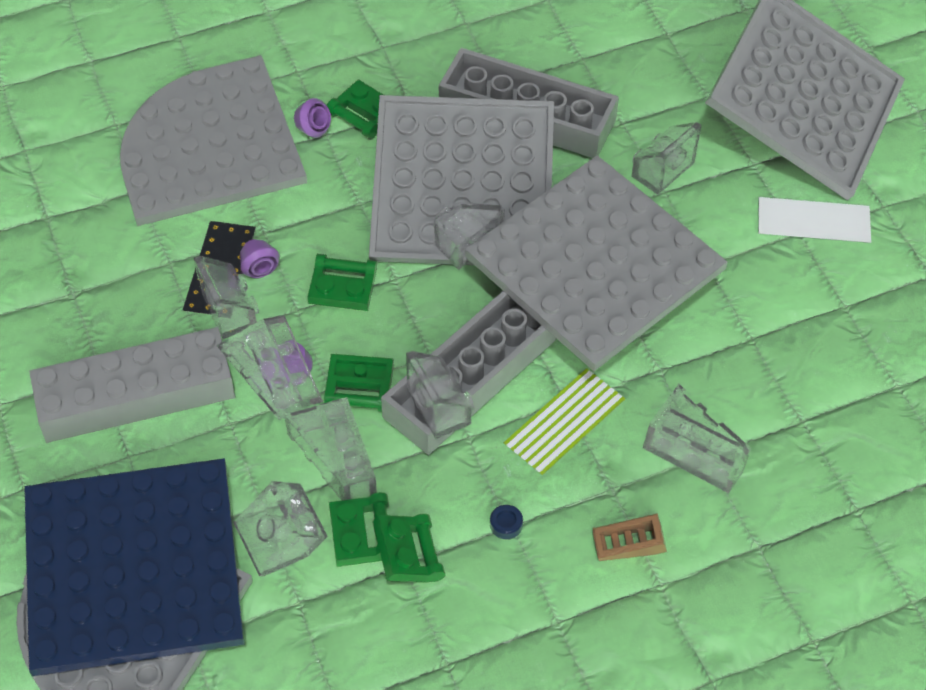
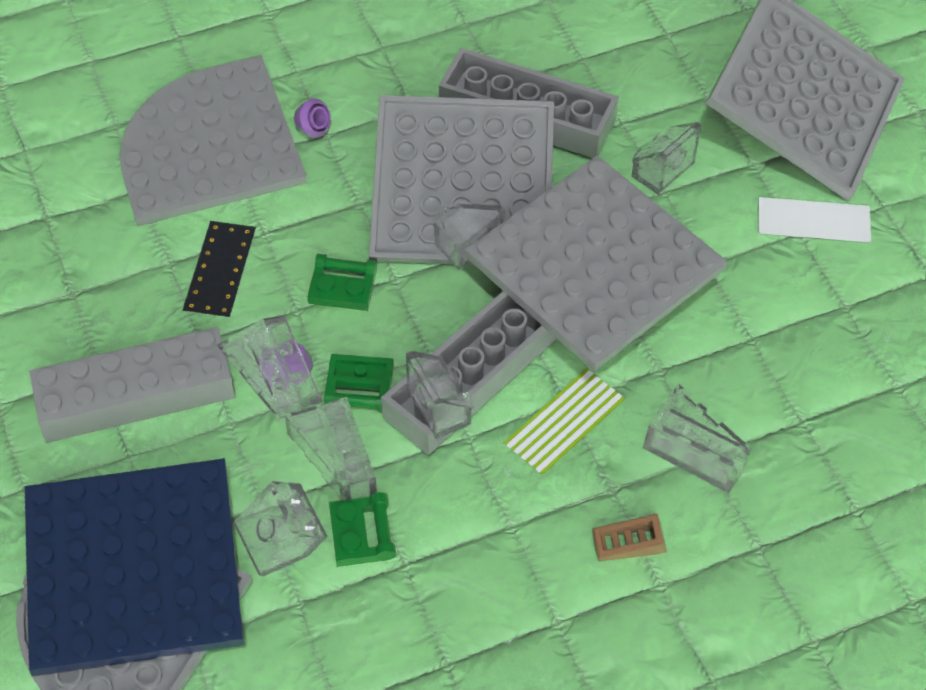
clear slope [194,256,259,339] -> none
medium lavender cone [240,239,280,278] -> none
green plate [327,79,384,139] -> none
green plate [372,514,445,582] -> none
dark blue tile [490,505,523,539] -> none

